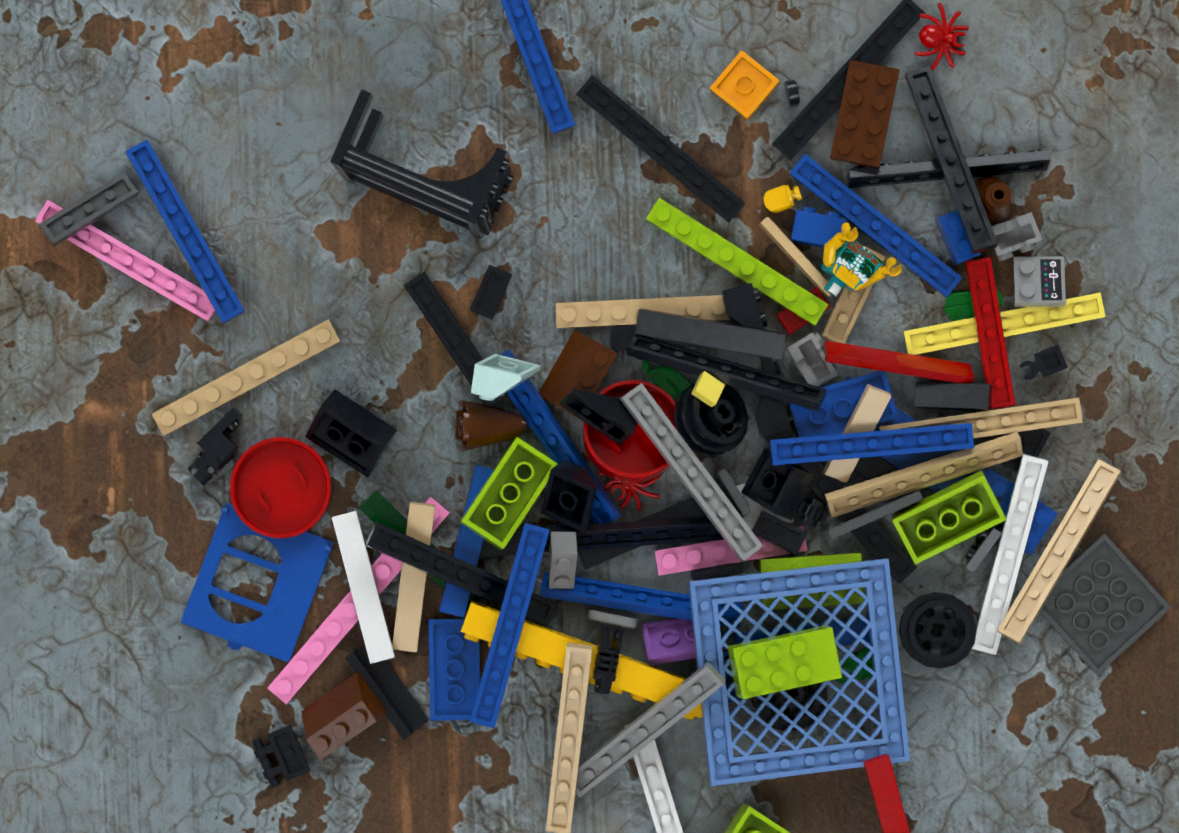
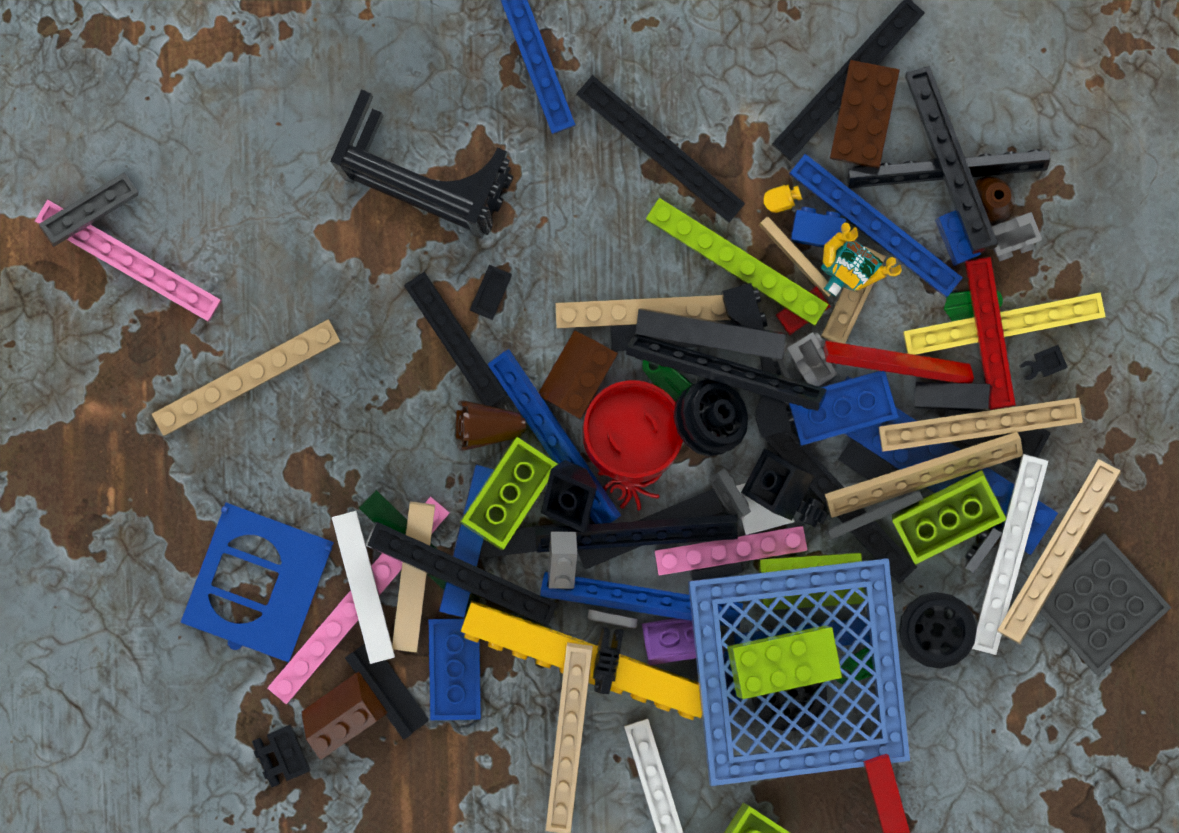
blue plate [125,140,245,324] -> none
black plate [187,408,243,485] -> none
red piece [230,437,333,539] -> none
black slope [305,389,397,478] -> none
blue plate [470,523,550,728] -> none
light aqua slope [471,354,541,401] -> none
black slope [559,389,637,445] -> none
light grey plate [576,662,726,798] -> none
light grey plate [620,383,763,562] -> none
light yellow tile [691,371,725,407] -> none
light orange plate [709,50,780,120] -> none
black tile [752,511,807,556] -> none
blue plate [770,423,974,465] -> none
black tile [784,80,800,108] -> none
tan tile [823,384,891,483] -> none
red animal [914,3,969,71] -> none
light grey plate [1013,256,1066,307] -> none

